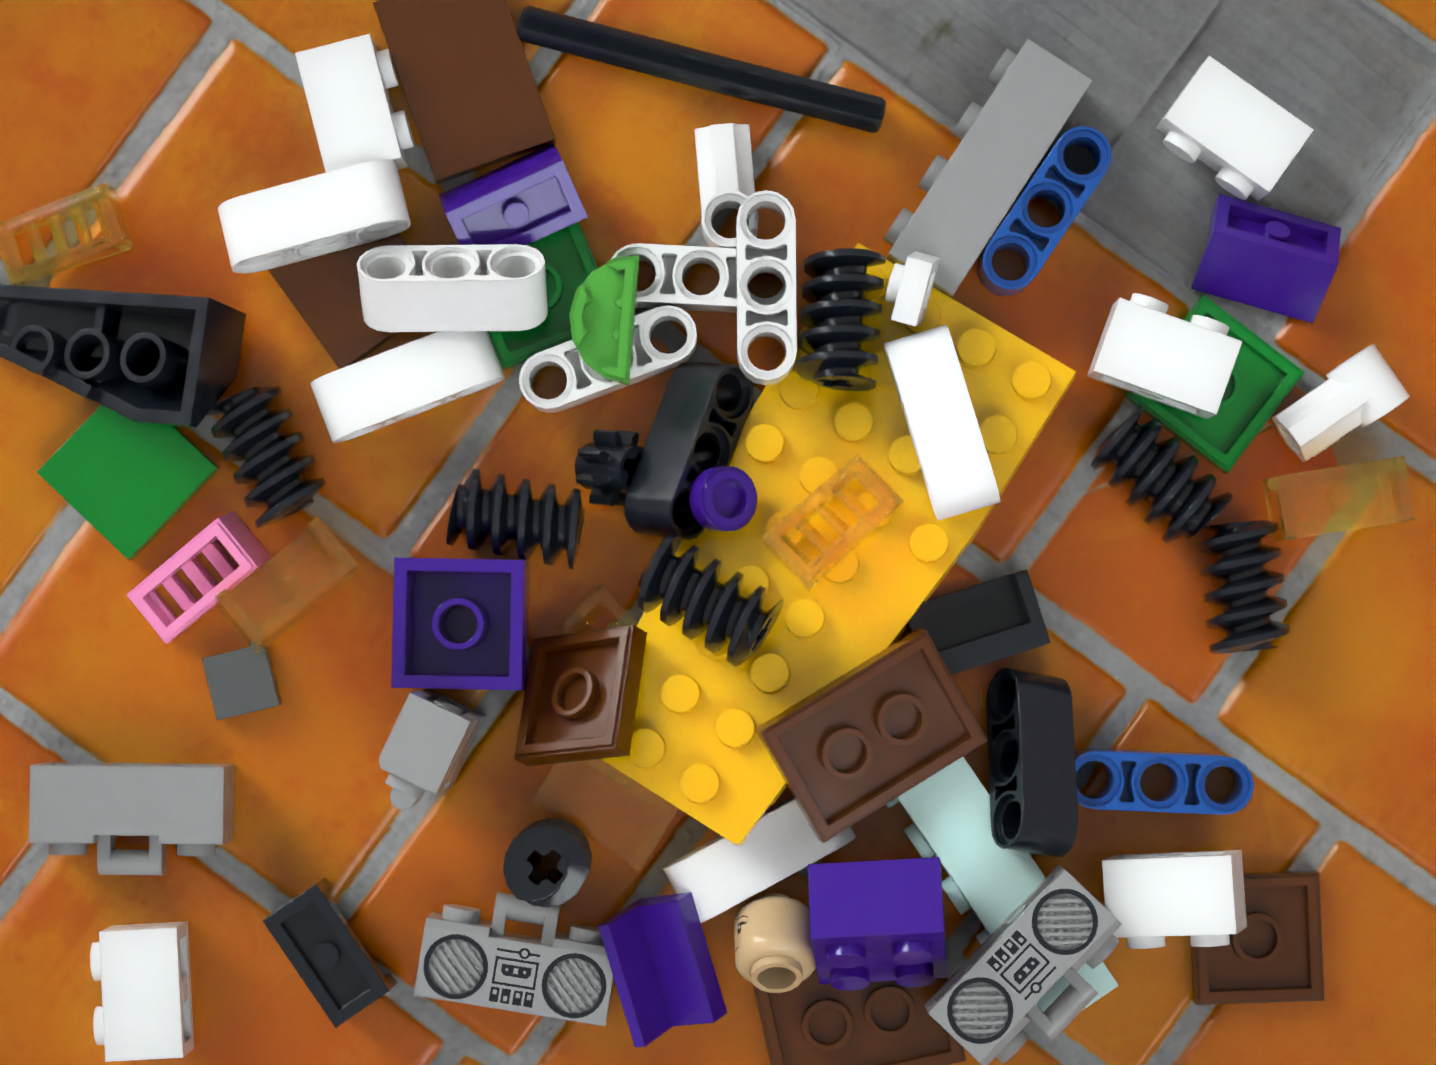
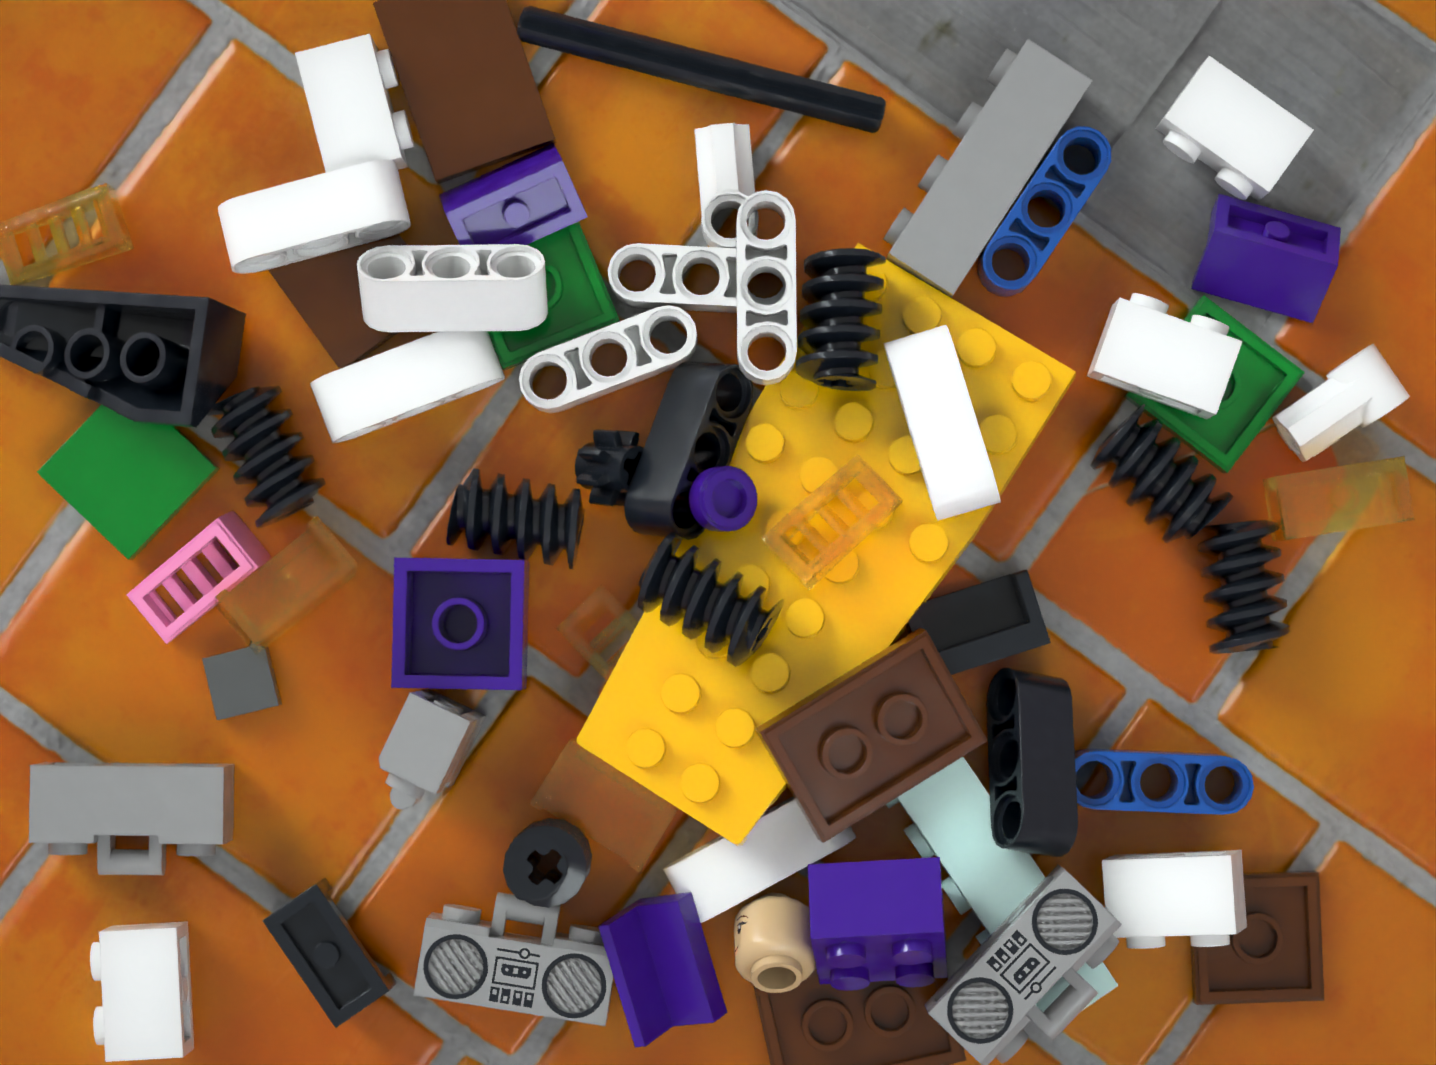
reddish brown tile [514,625,647,767] -> none
bright green tile [569,255,640,386] -> none
white plate [885,251,940,326] -> none

